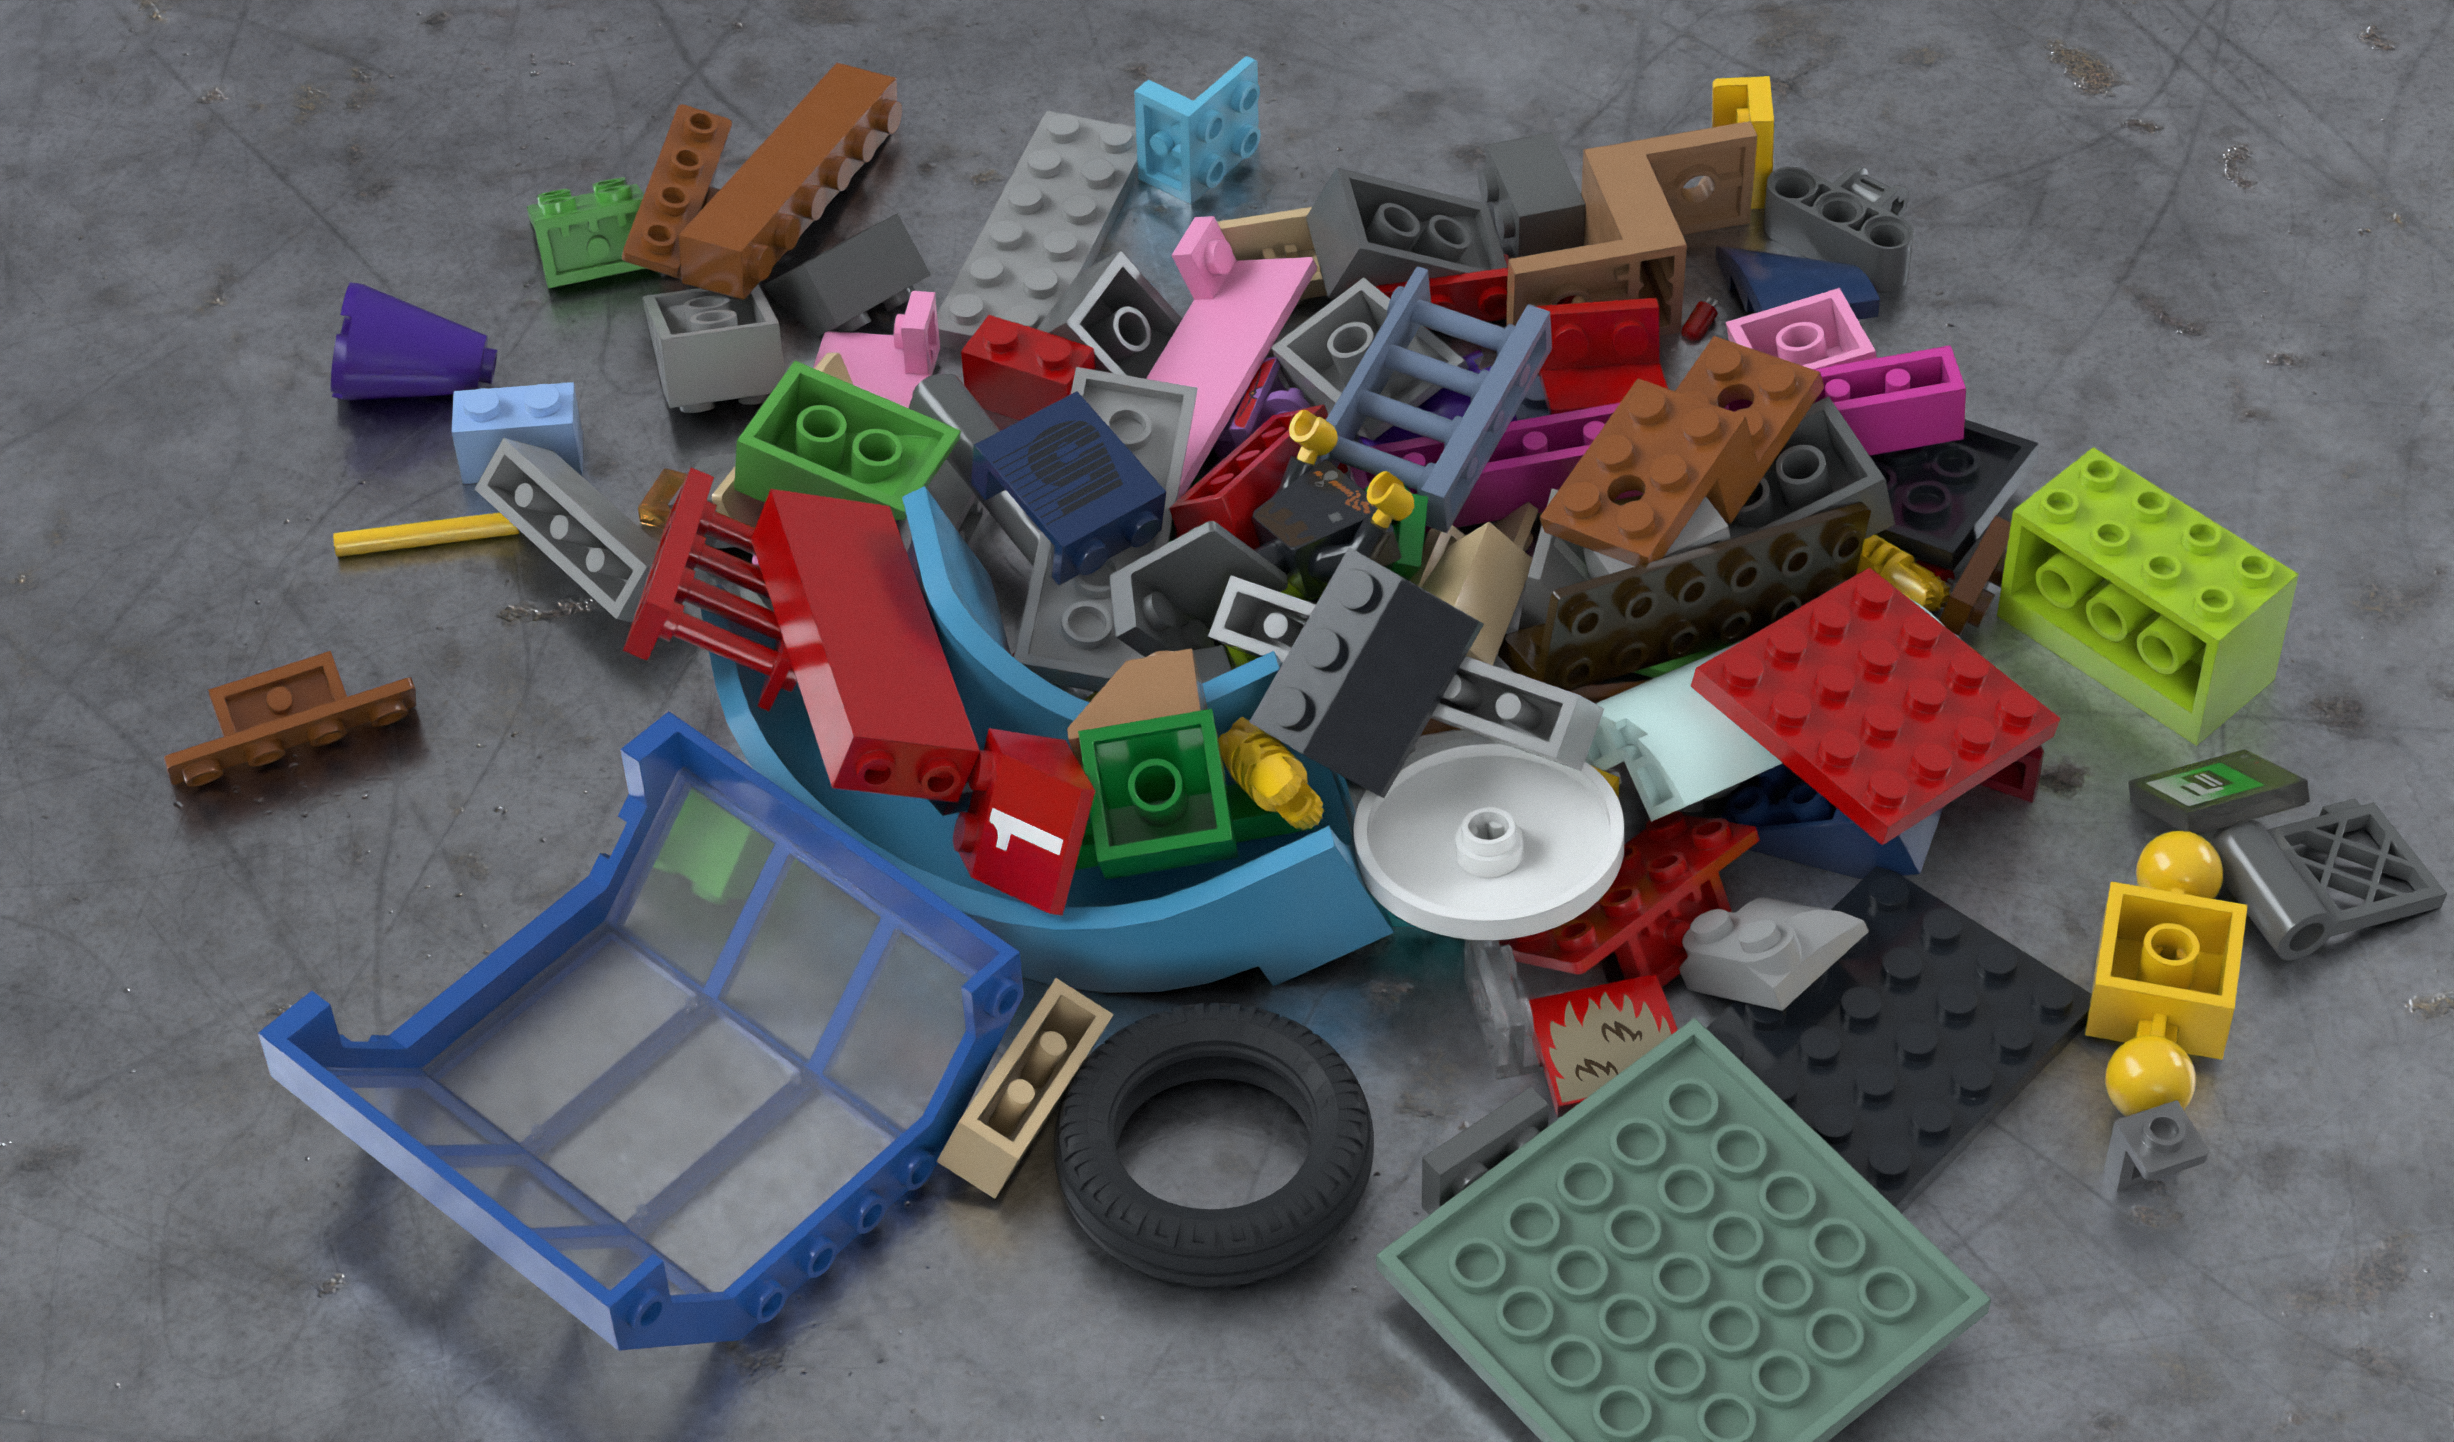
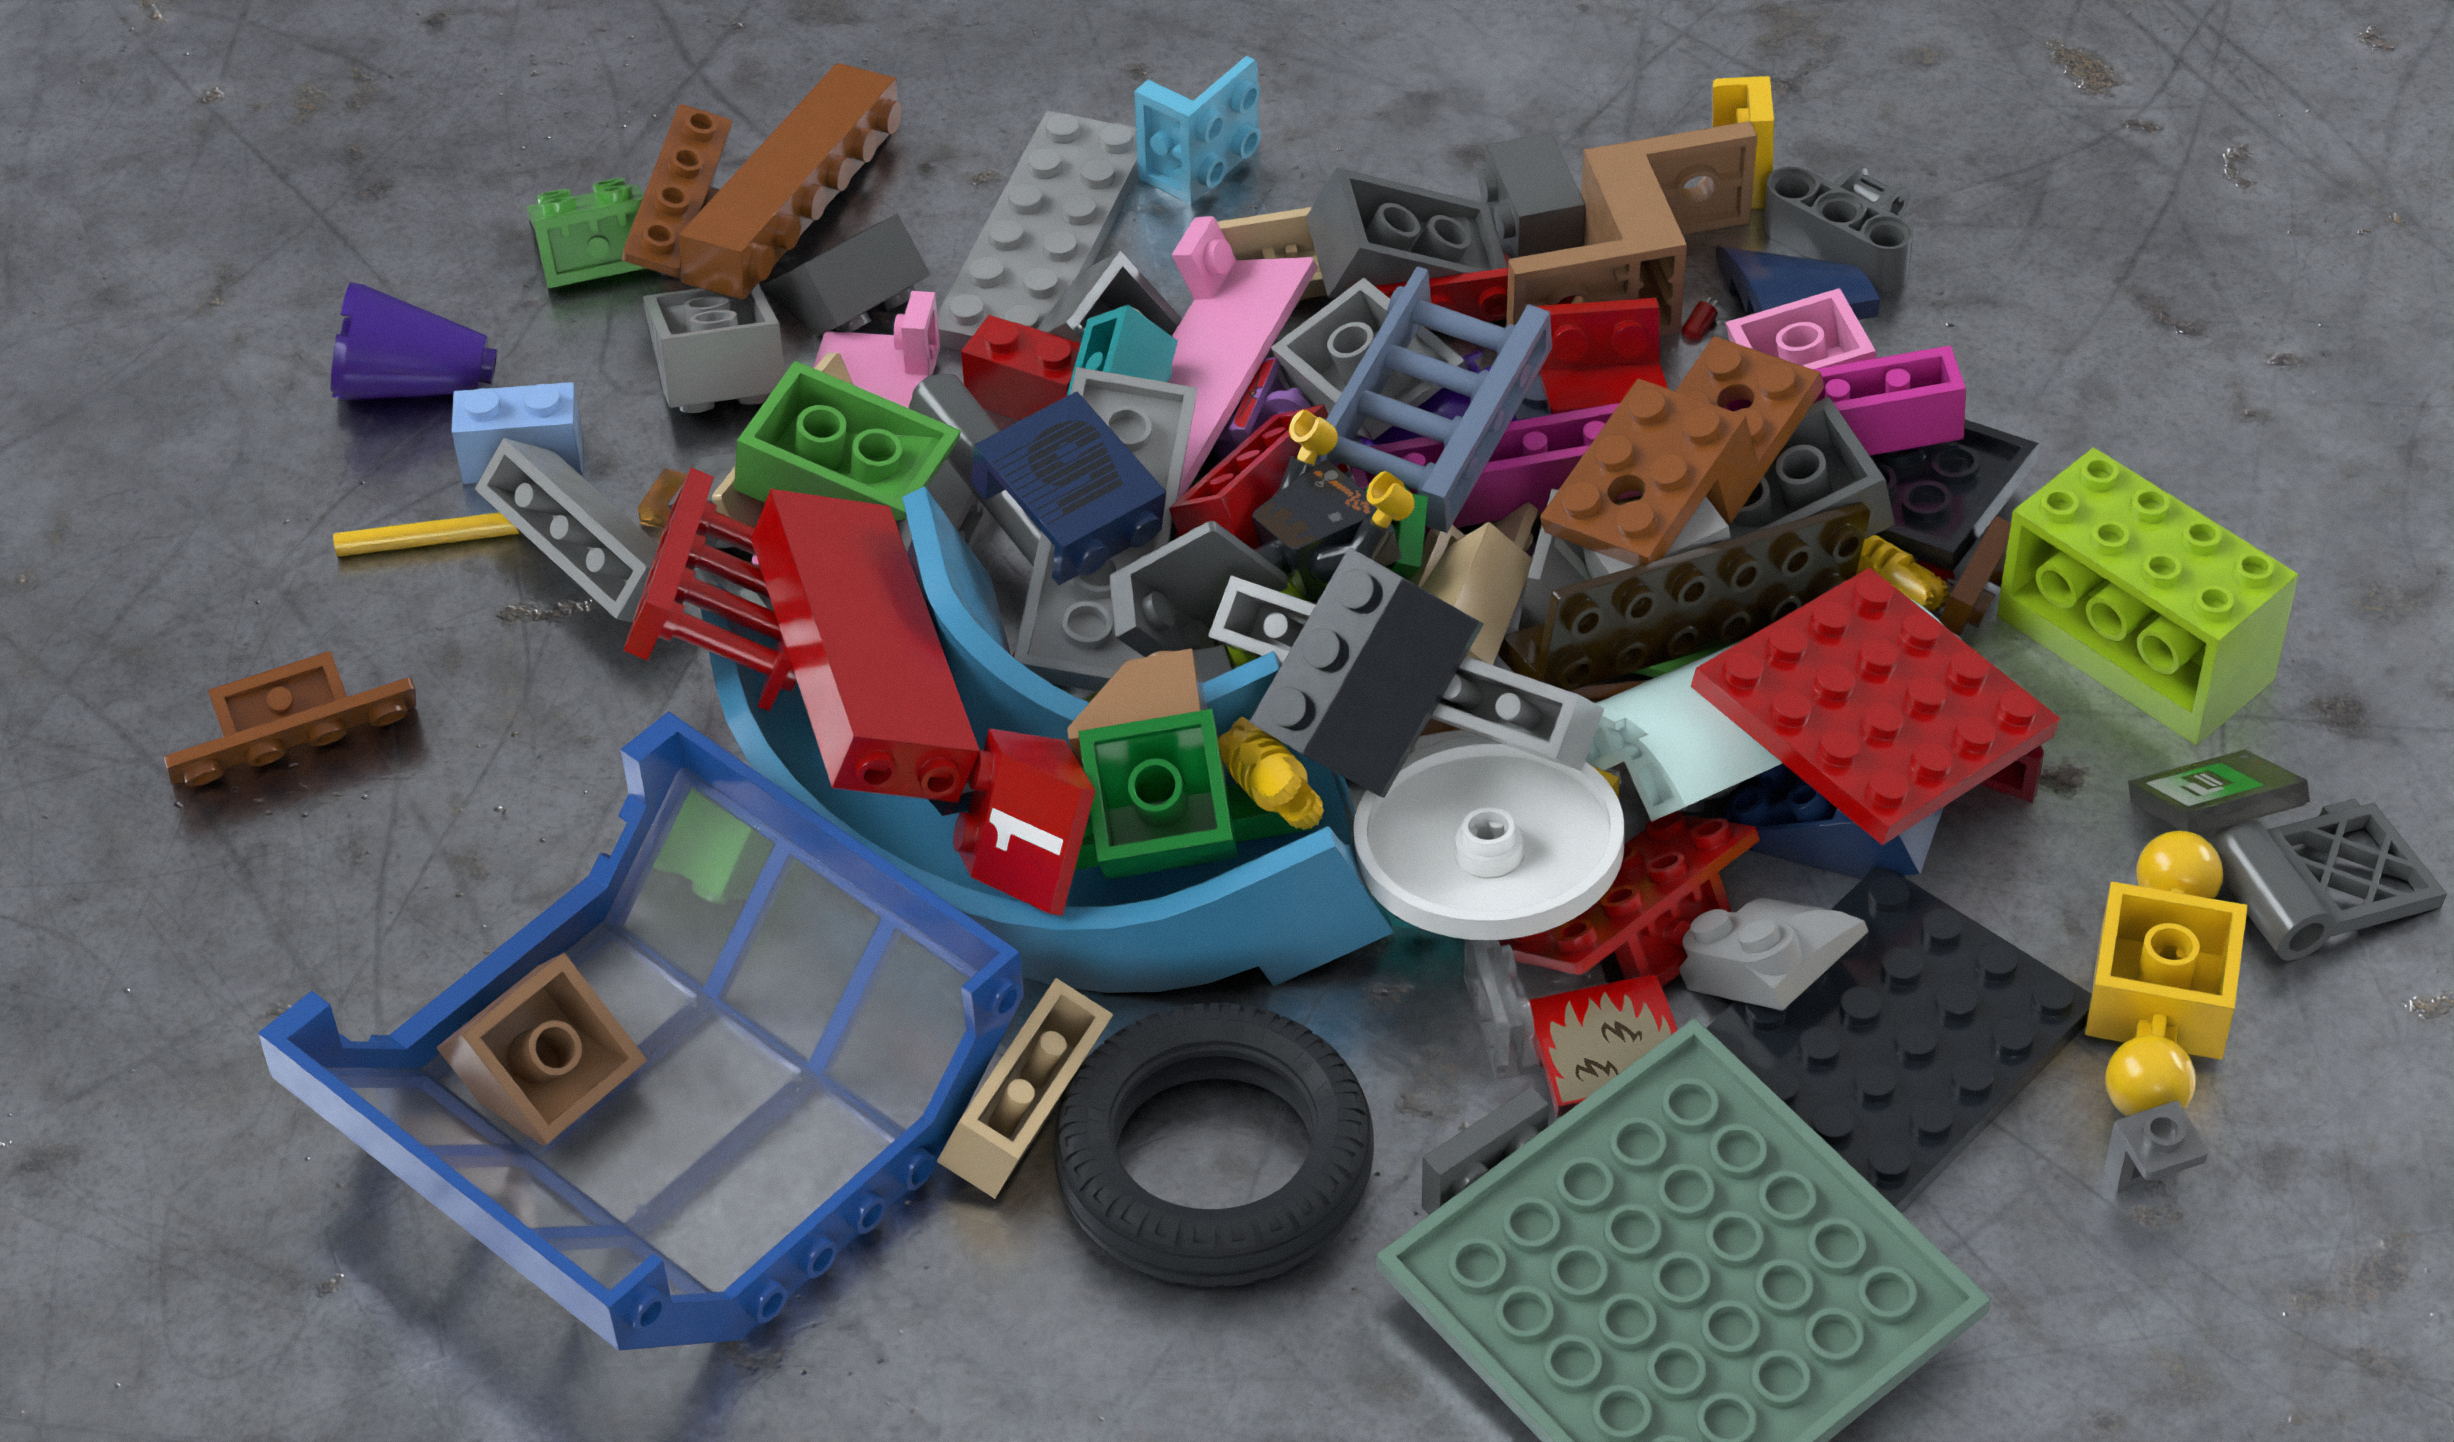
none -> medium nougat slope [436,953,648,1146]
none -> teal slope [1067,305,1178,396]

